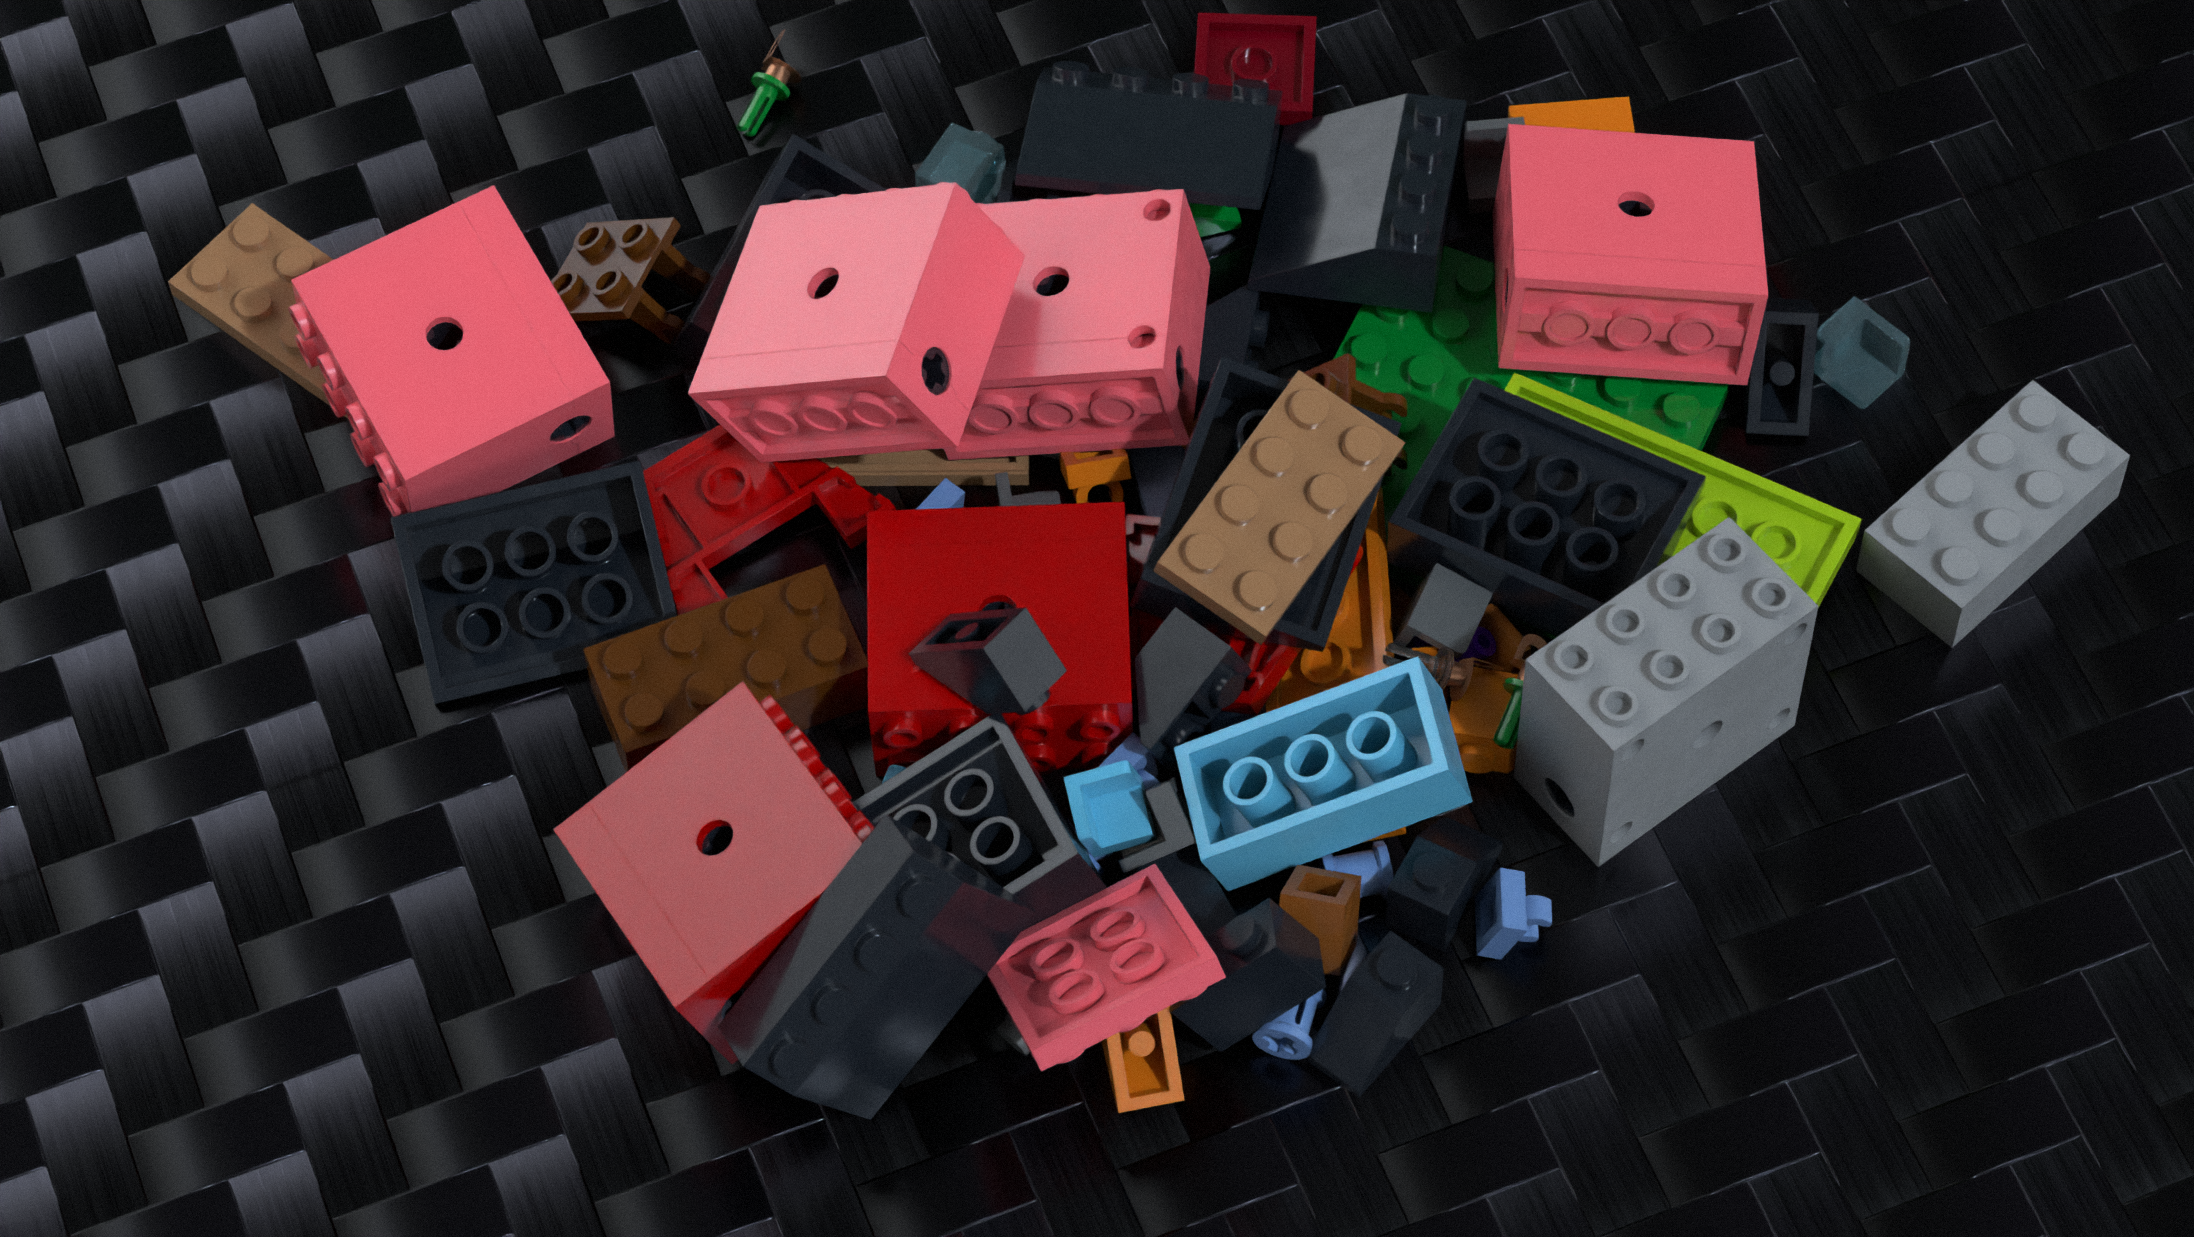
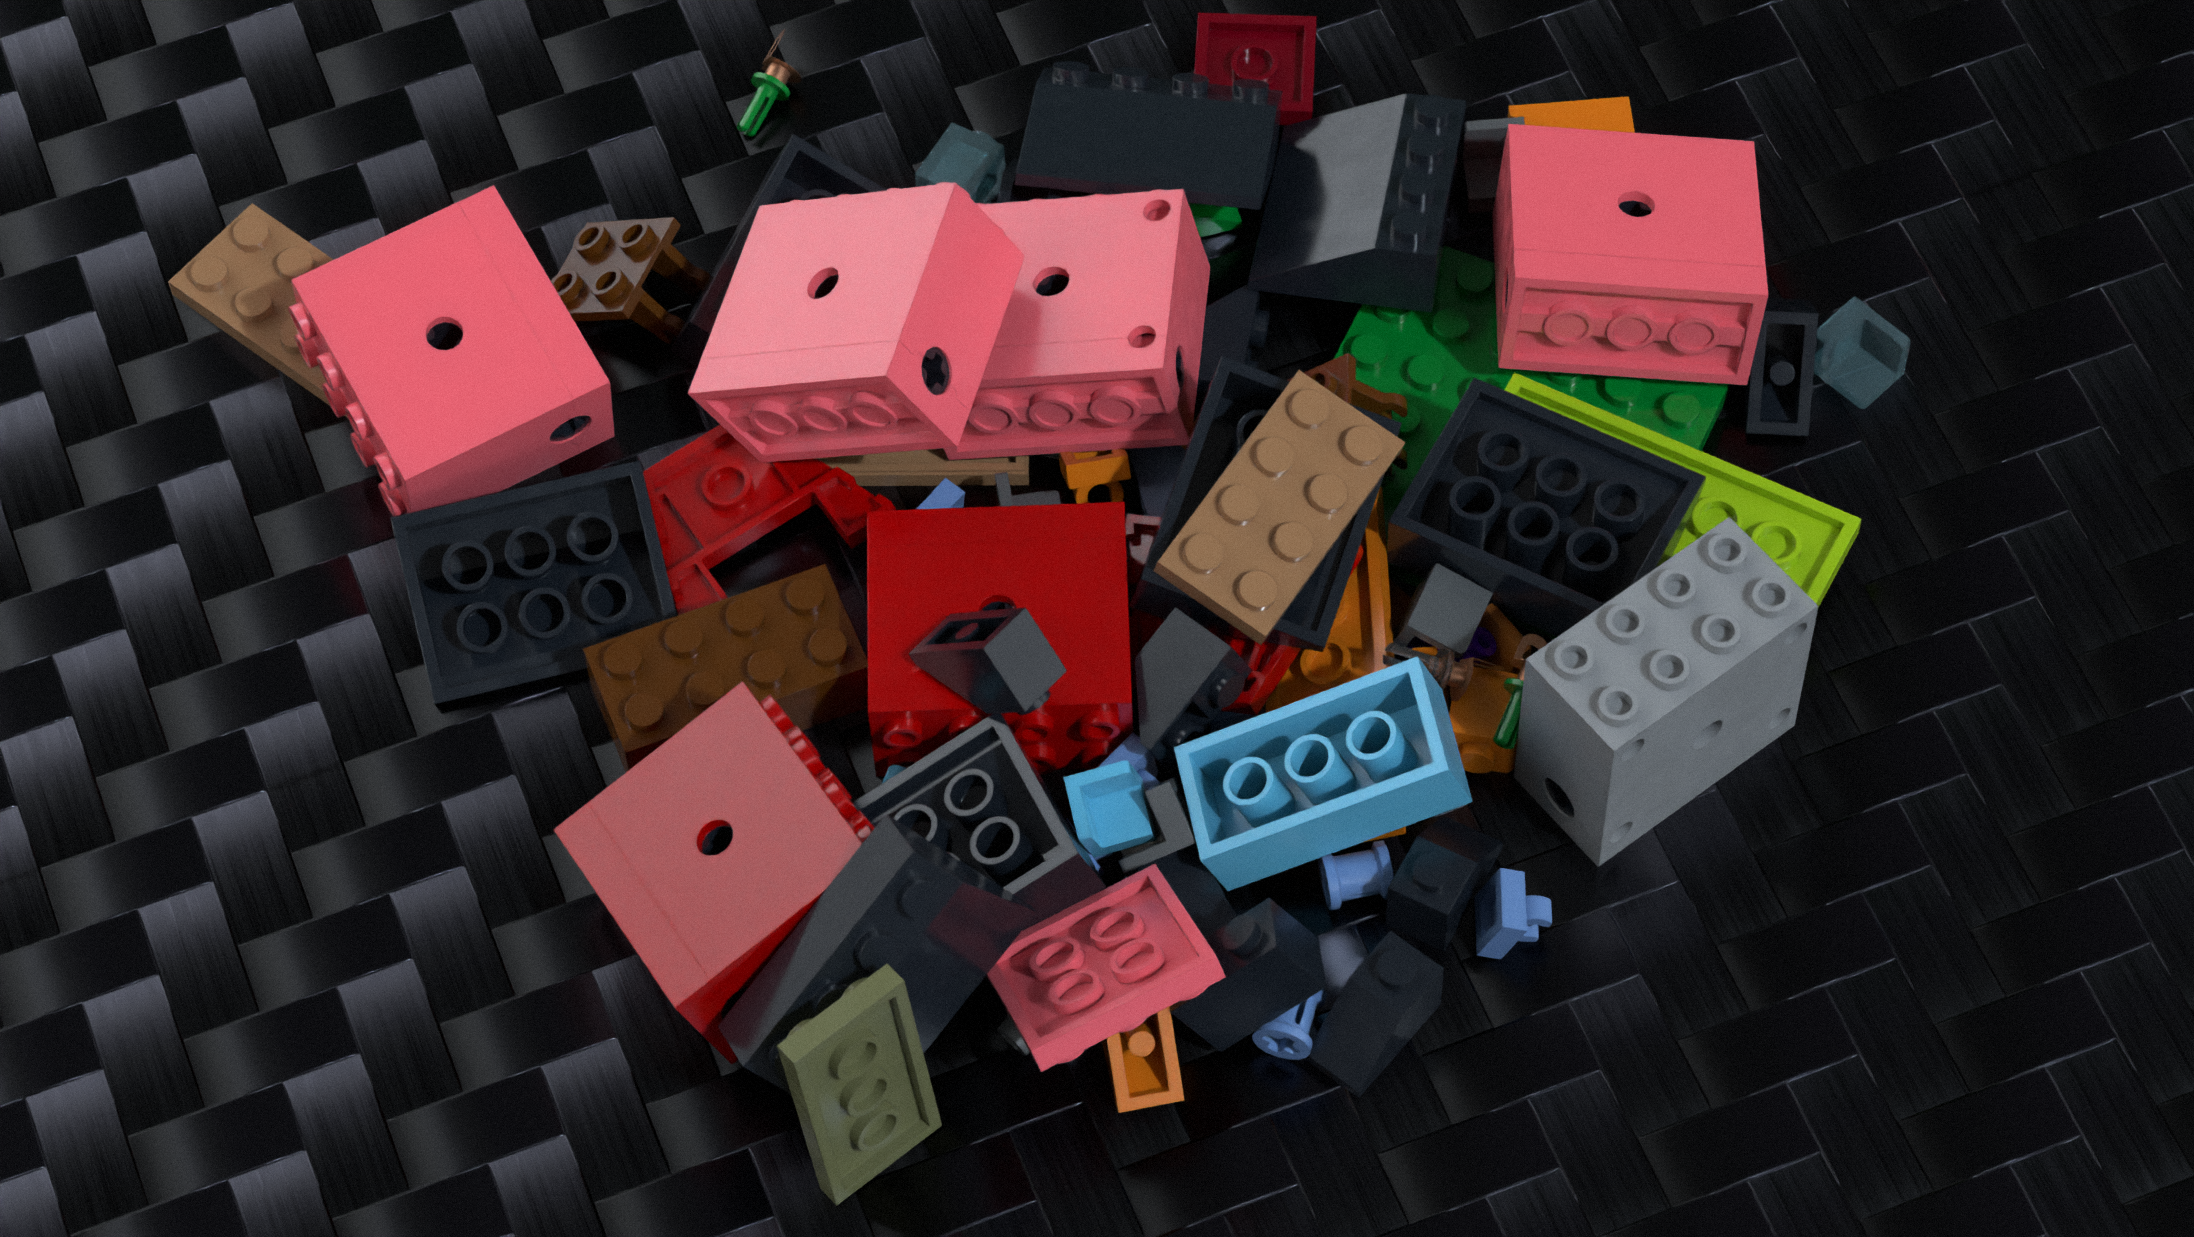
dark orange brick [1279,865,1362,976] -> none
light grey brick [1856,380,2130,648] -> none
none -> olive plate [777,964,942,1206]

